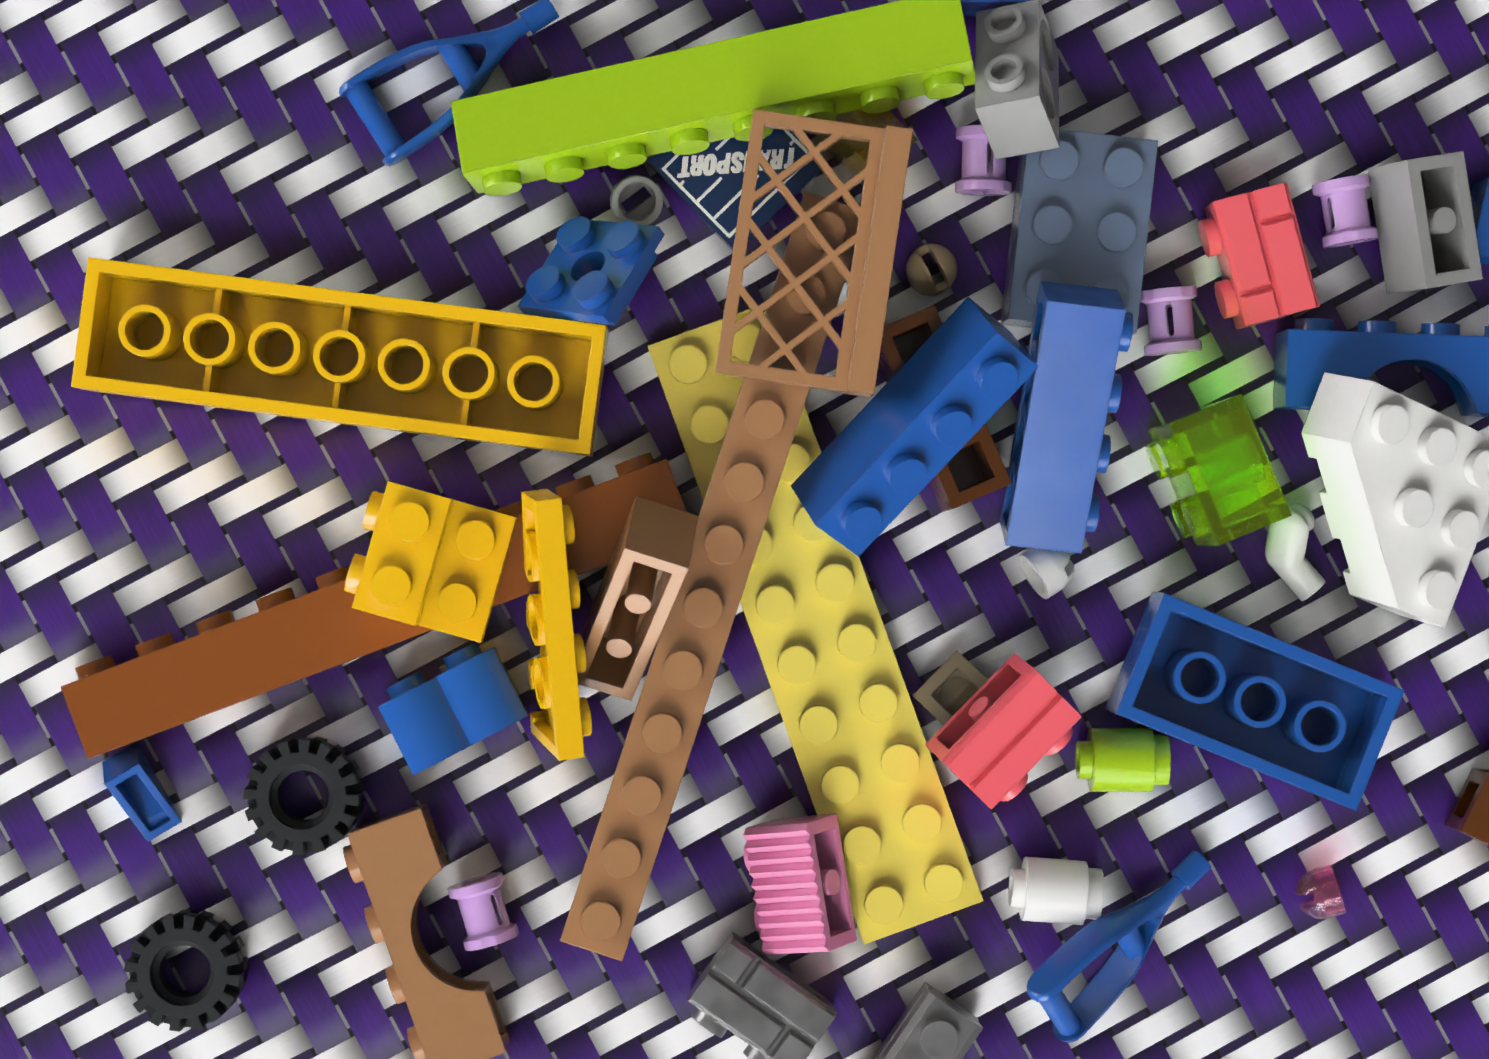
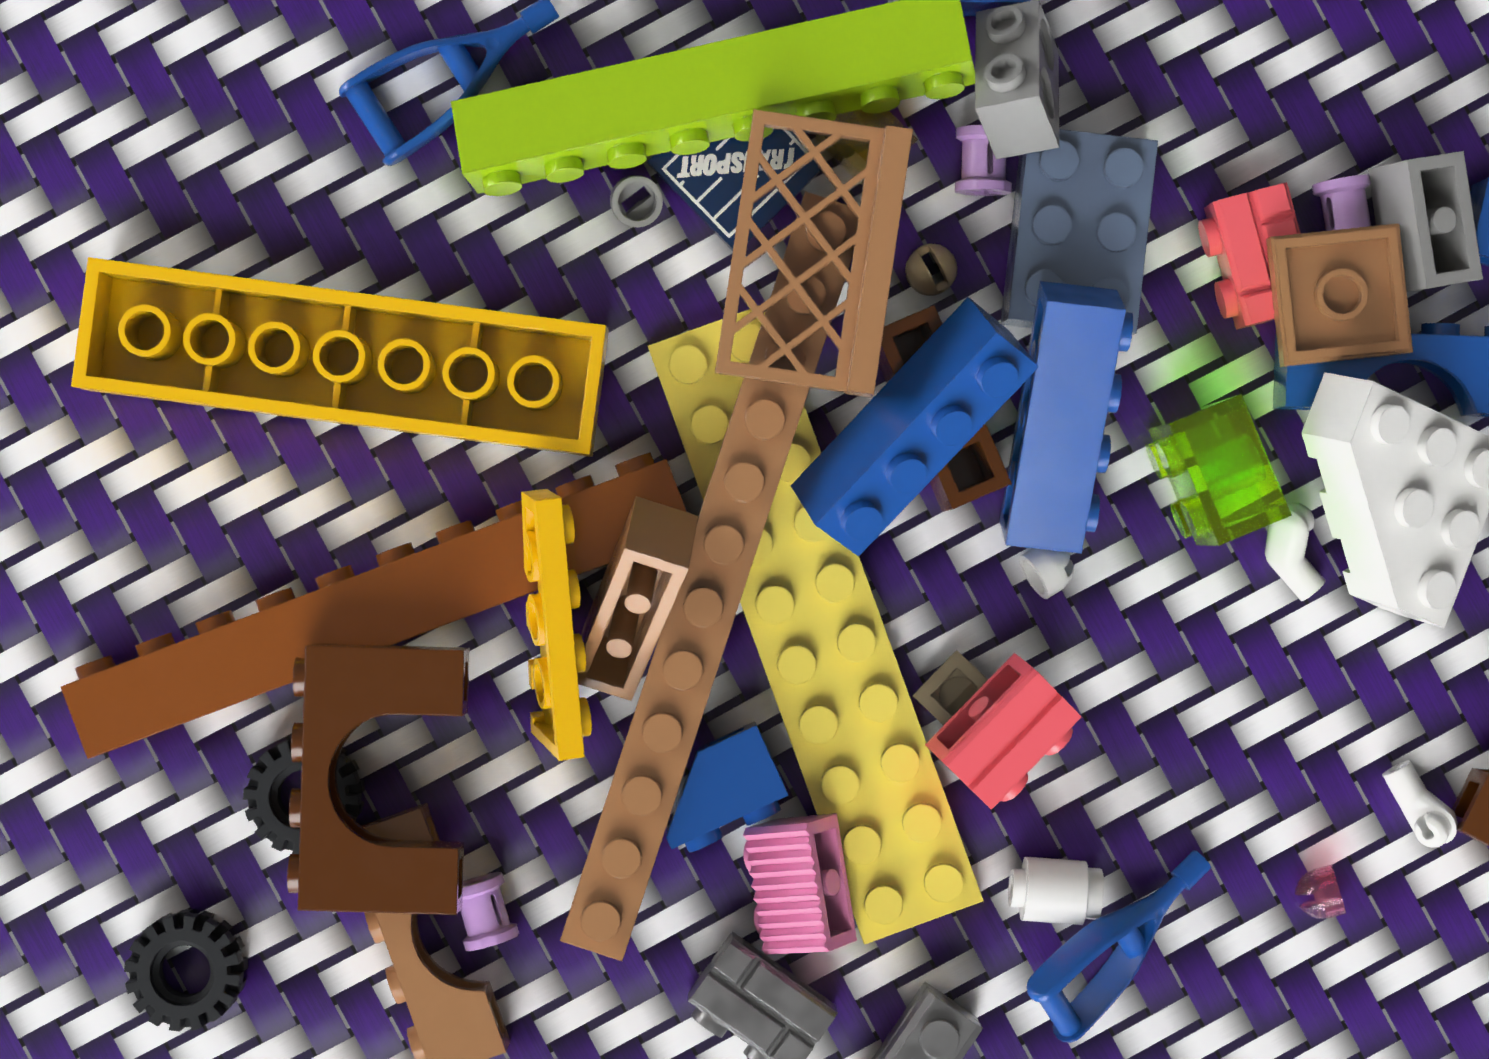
blue piece [102,742,182,842] -> none
yellow plate [344,481,518,643] -> none
blue brick [378,642,530,776] -> none
blue piece [518,216,665,326] -> none
lime brick [1075,728,1171,792] -> none
blue brick [1105,592,1405,811] -> none
lavender bush [1140,286,1202,356] -> none
none -> reddish brown arch [287,643,470,915]
none -> blue slope [666,721,788,853]
none -> medium nougat tile [1266,223,1413,367]
none -> white arm [1382,760,1458,848]

